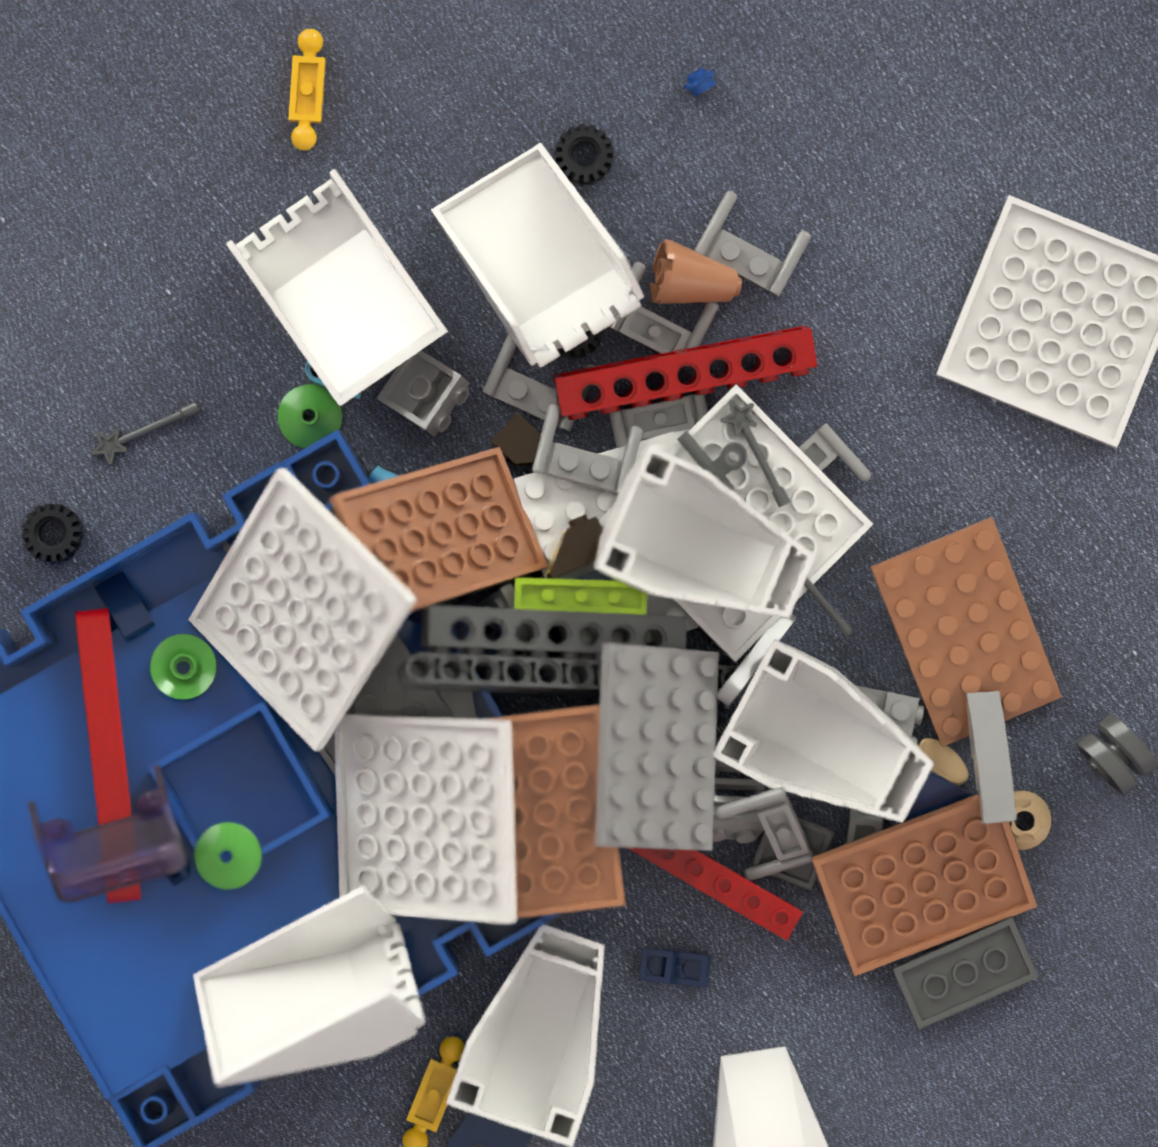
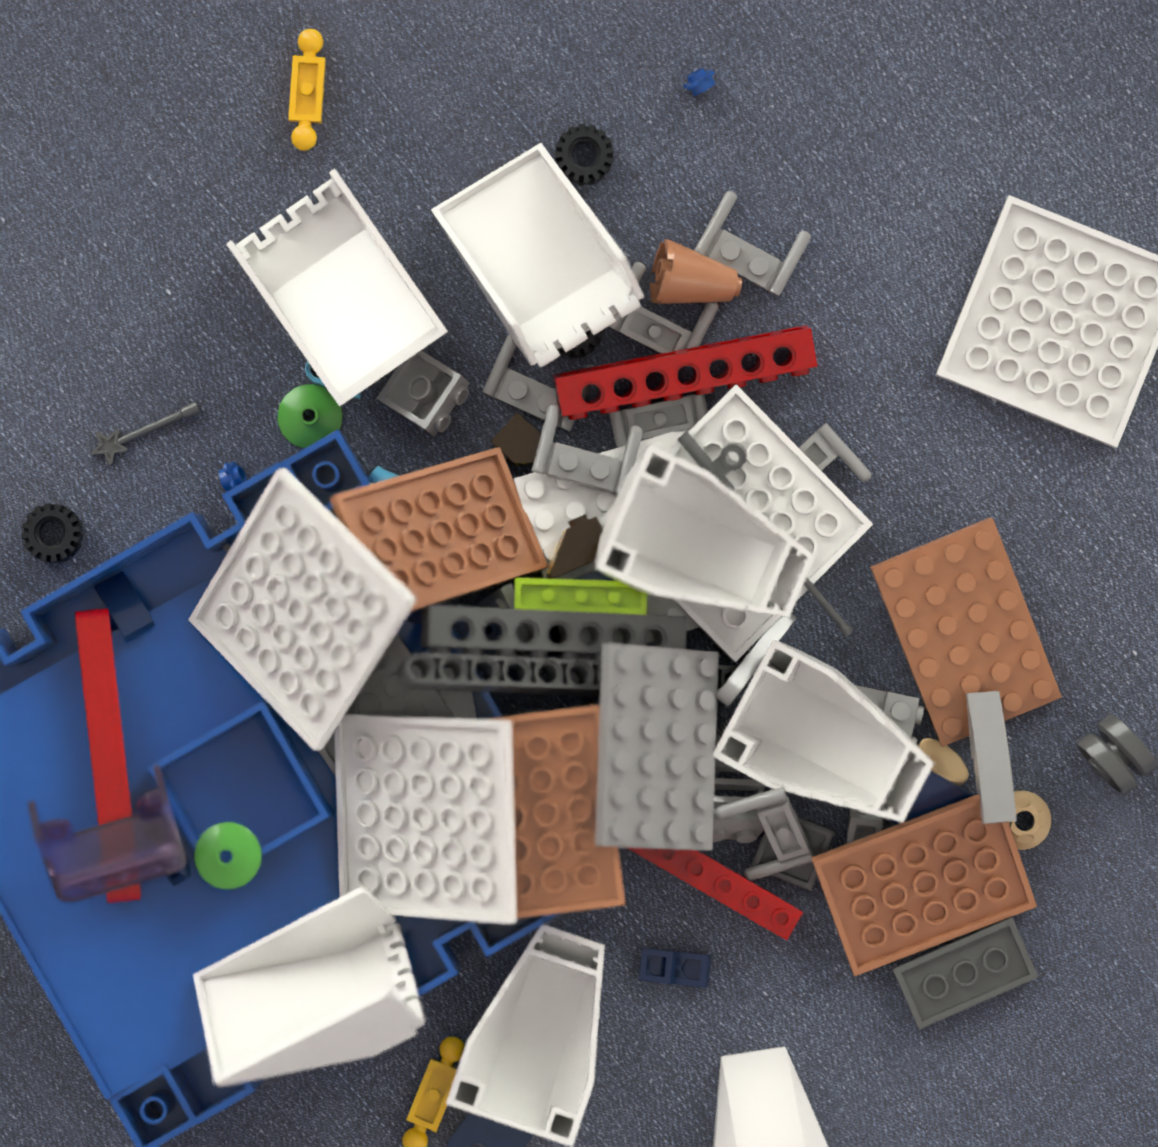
bright green dish [150,634,216,700] -> none
dark grey piece [720,399,791,508] -> none
none -> blue plate [218,461,247,492]

